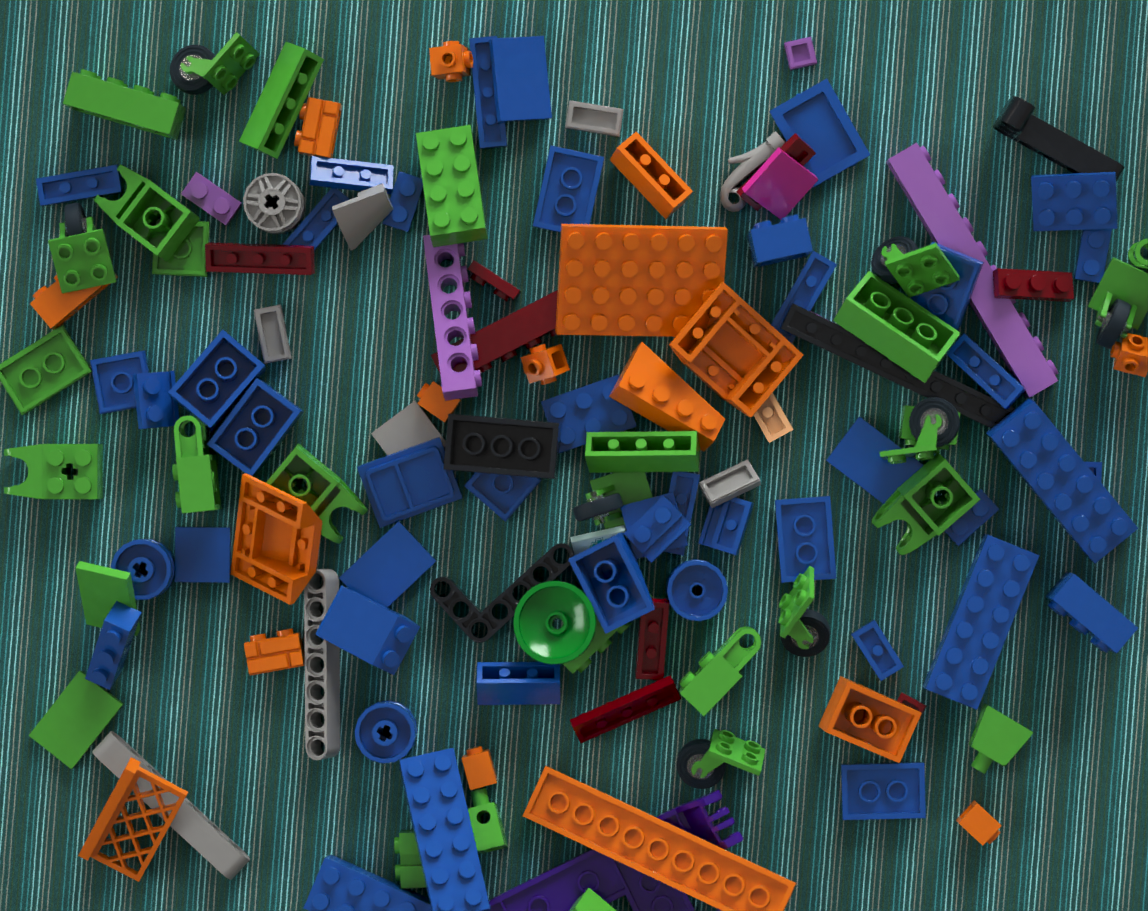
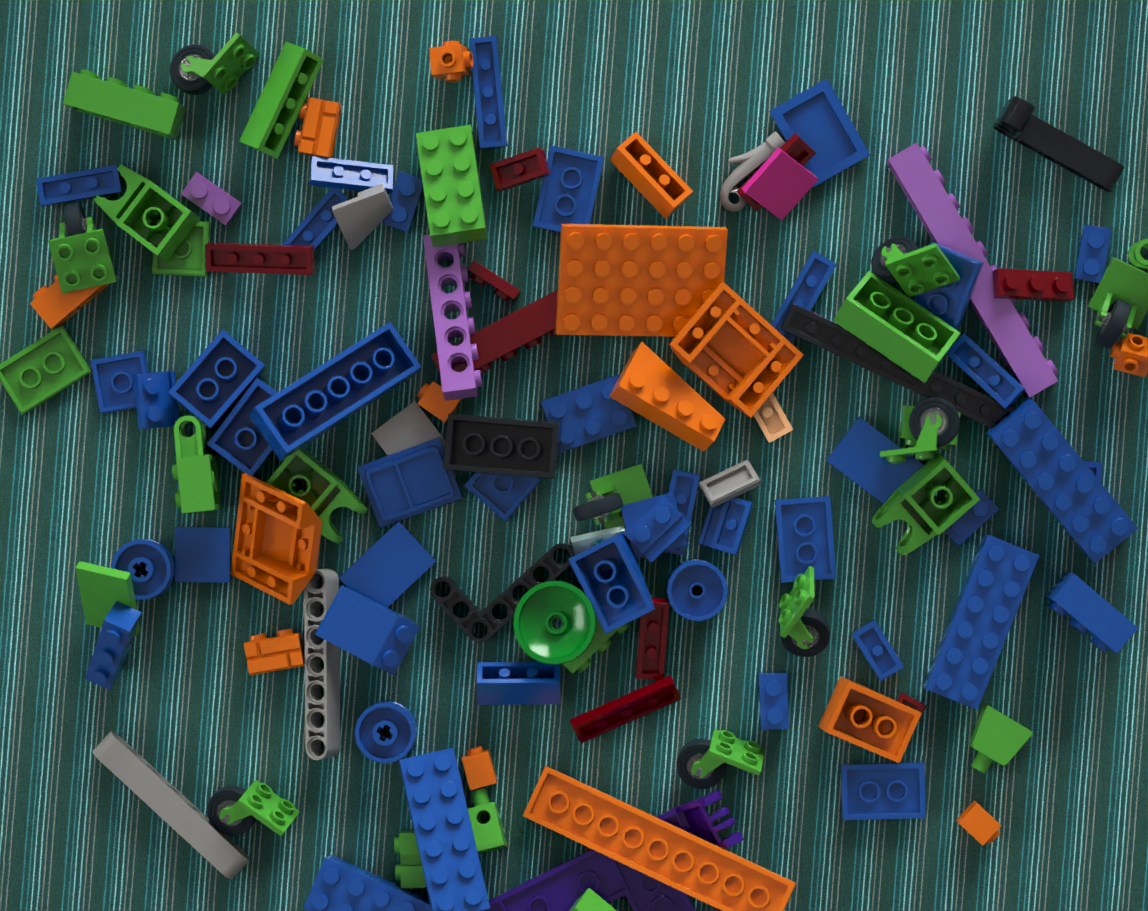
bright green brick [4,444,103,499] -> none
bright green tile [29,670,124,769] -> none
orange fence [78,757,188,882] -> none
light grey wheel [243,173,305,234] -> none
light grey tile [254,304,292,364] -> none
blue tile [489,36,552,122] -> none
orange brick [521,343,570,385] -> none
light grey tile [565,100,624,137] -> none
bright green brick [585,431,700,473] -> none
bright green brick [679,626,761,716] -> none
blue brick [747,214,813,268] -> none
medium lavender tile [784,37,817,71] -> none
blue plate [1031,172,1118,231] -> none
none -> bright green plate [207,780,300,836]
none -> blue brick [249,322,421,461]
none -> dark red plate [490,147,550,192]
none -> blue brick [758,671,789,730]

